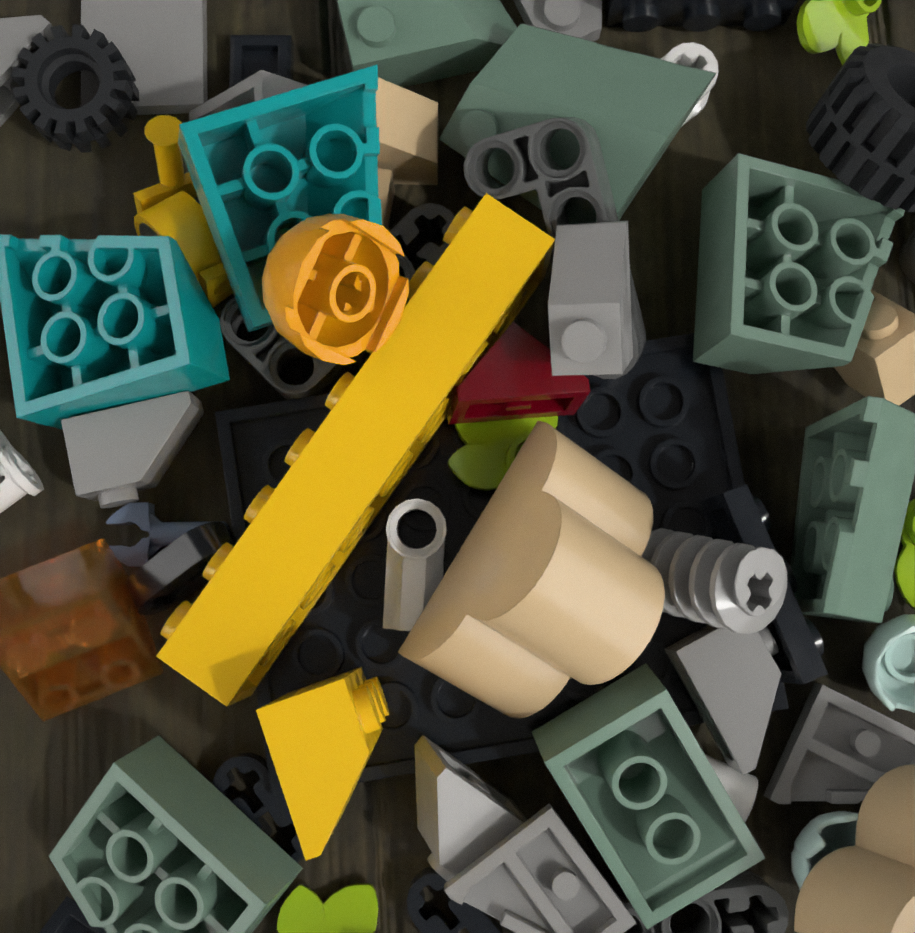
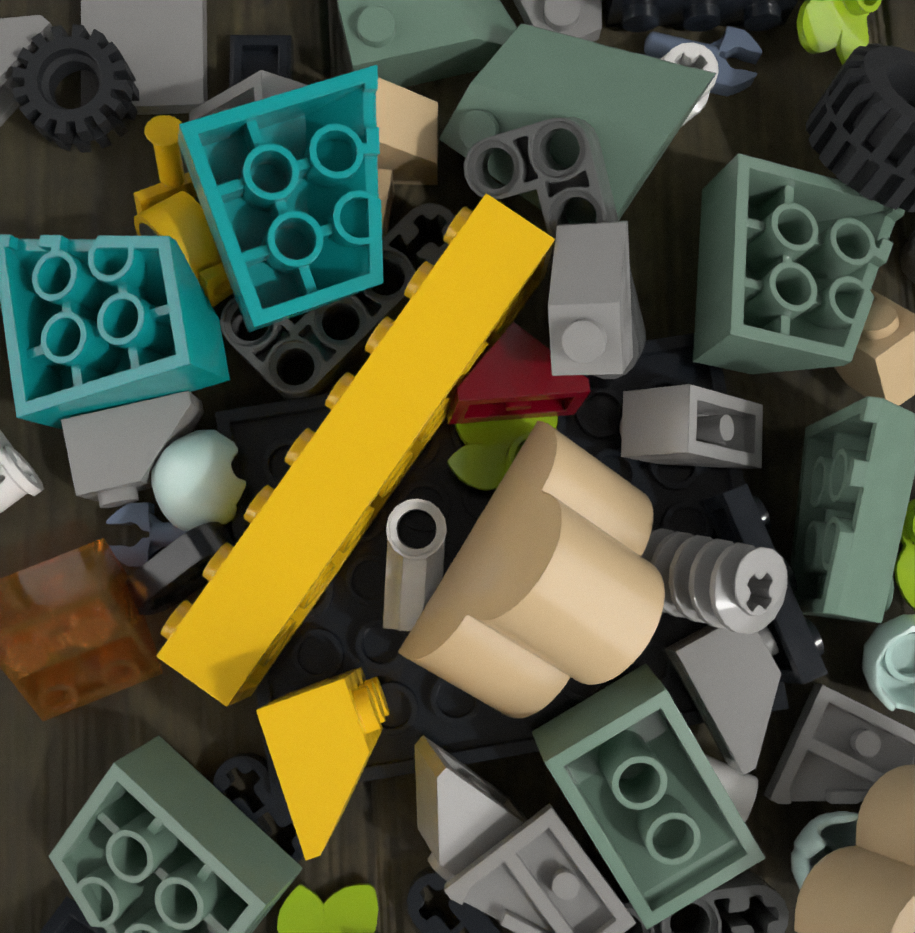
light orange cylinder [262,214,409,365] -> none
none -> light aqua hair [151,430,246,531]
none -> light grey slope [620,384,763,469]
none -> sand blue bar [644,26,762,97]

